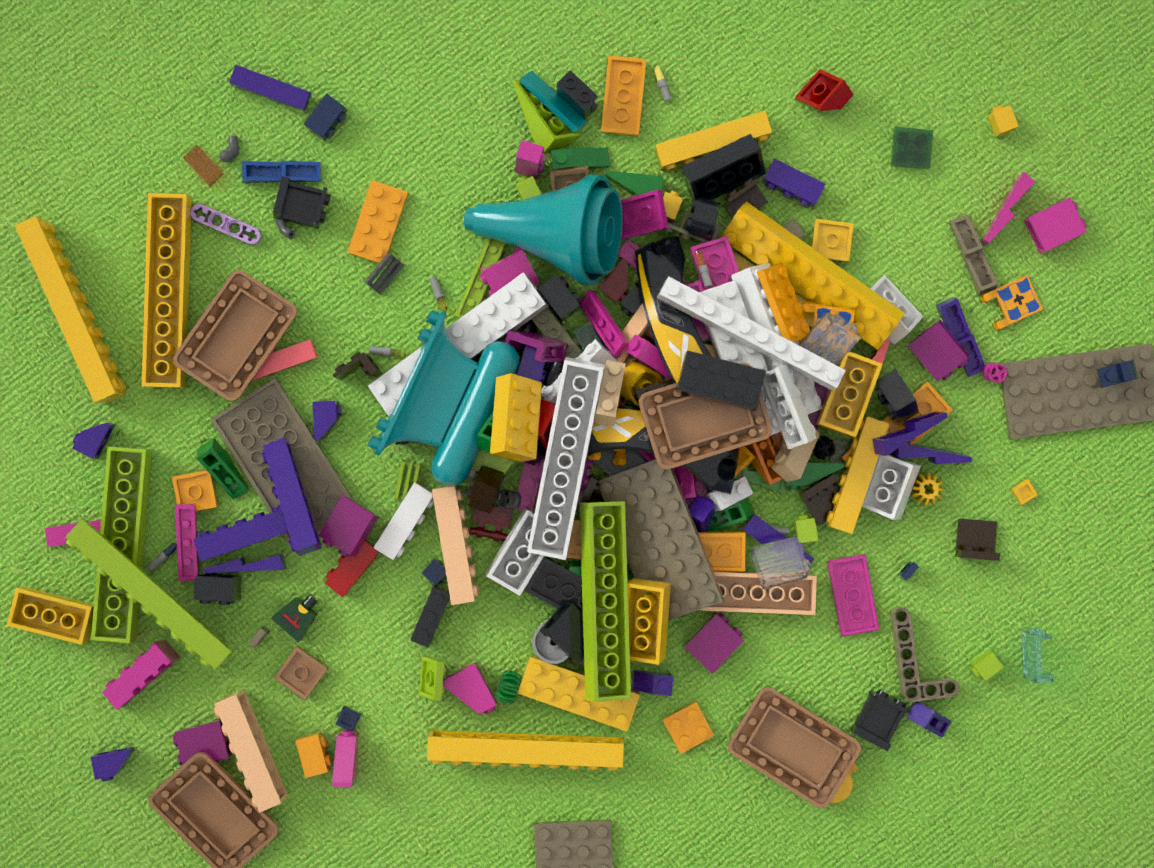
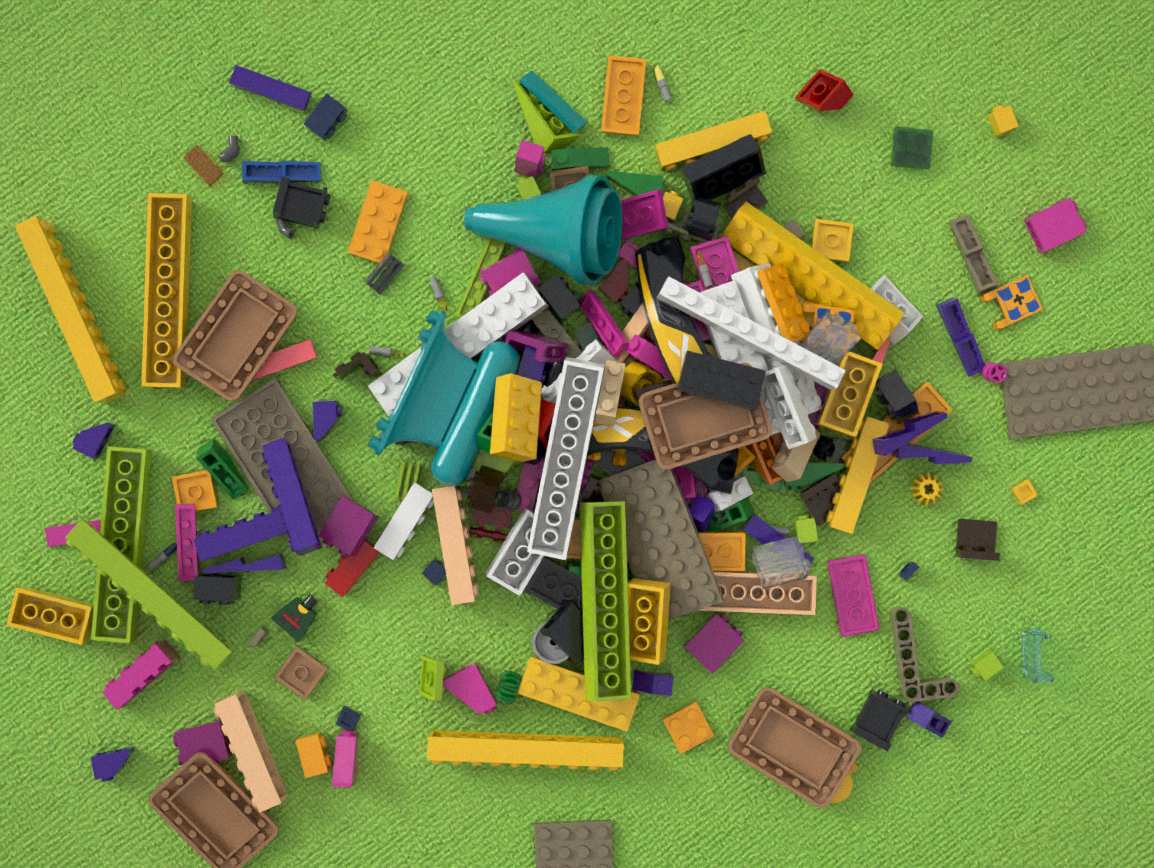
lavender beam [190,204,262,245] -> none
black brick [410,585,450,648] -> none
black panel [557,71,598,120] -> none
dark purple brick [762,158,826,208] -> none
white slope [862,454,921,520] -> none
magenta brick [908,320,969,381] -> none
dark pink slope [981,172,1035,246] -> none
dark blue brick [1096,360,1138,388] -> none

